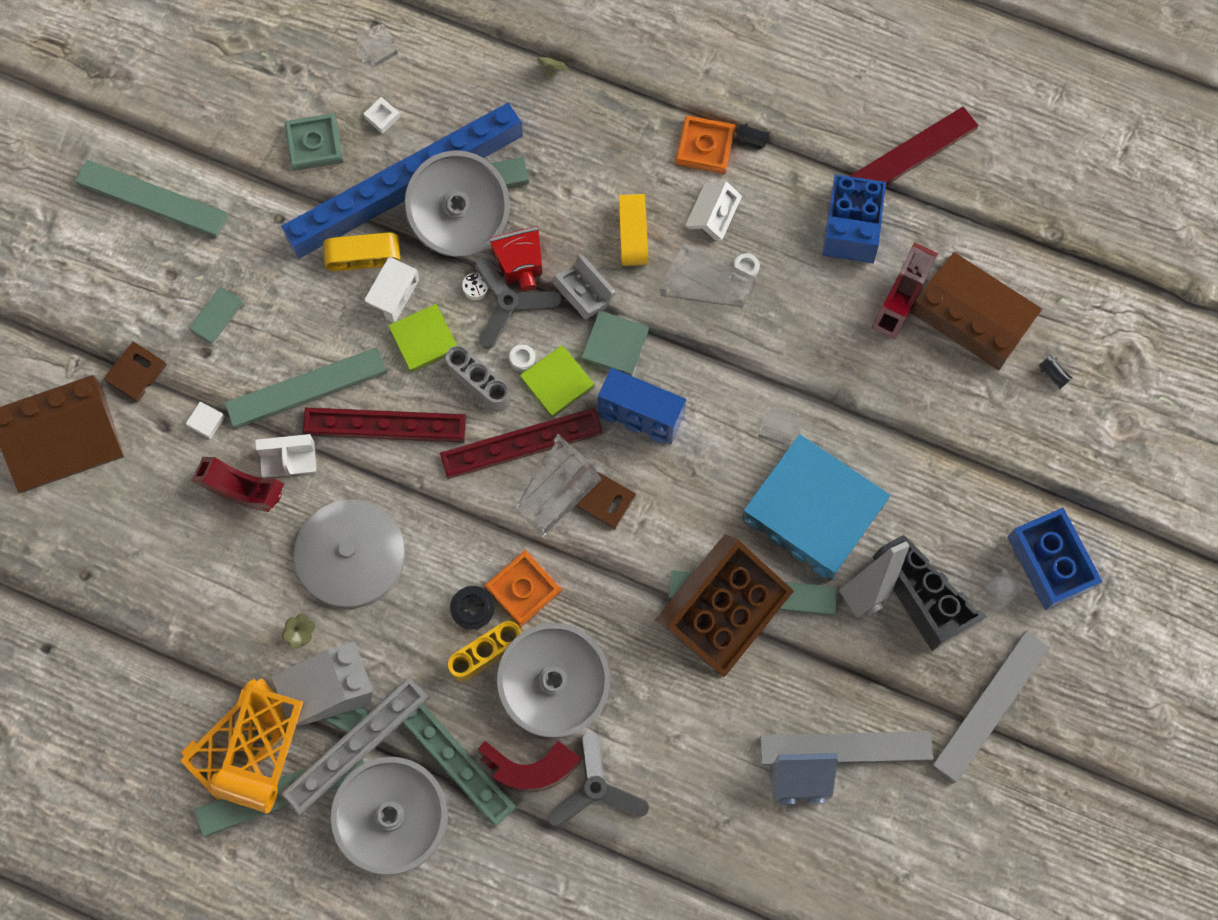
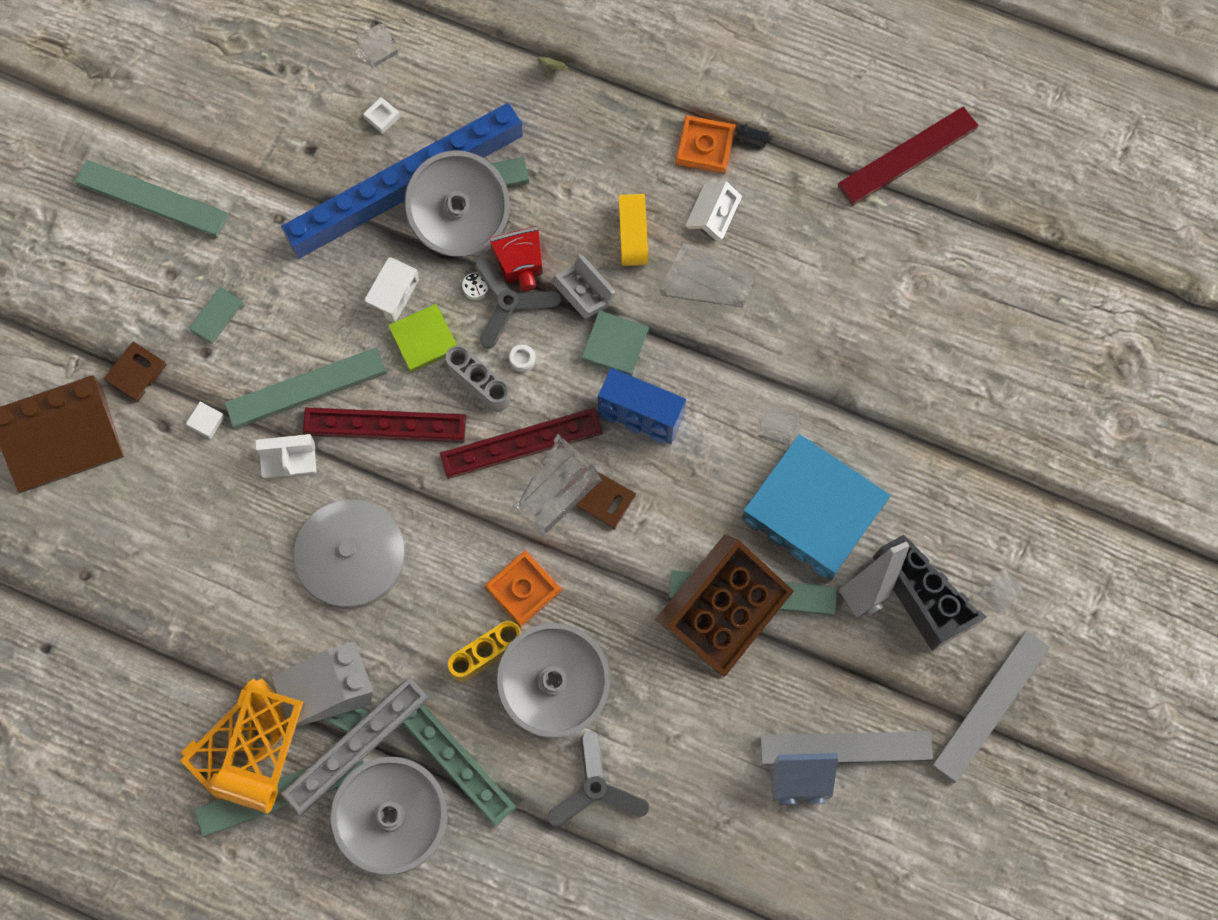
dark red arch [191,457,284,512] -> none
olive plant [282,614,315,648] -> none
sand green tile [284,113,343,171] -> none
yellow beam [323,233,401,271] -> none
black gear [450,586,495,630] -> none
dark red arch [478,740,581,793] -> none
lime tile [520,345,595,418] -> none
white tile [733,253,760,281] -> none
blue slope [822,174,886,264] -> none
dark red arch [871,242,938,339] -> none
reddish brown slope [910,252,1042,371] -> none
blue brick [1007,507,1103,611] -> none
black pin [1038,355,1073,389] -> none

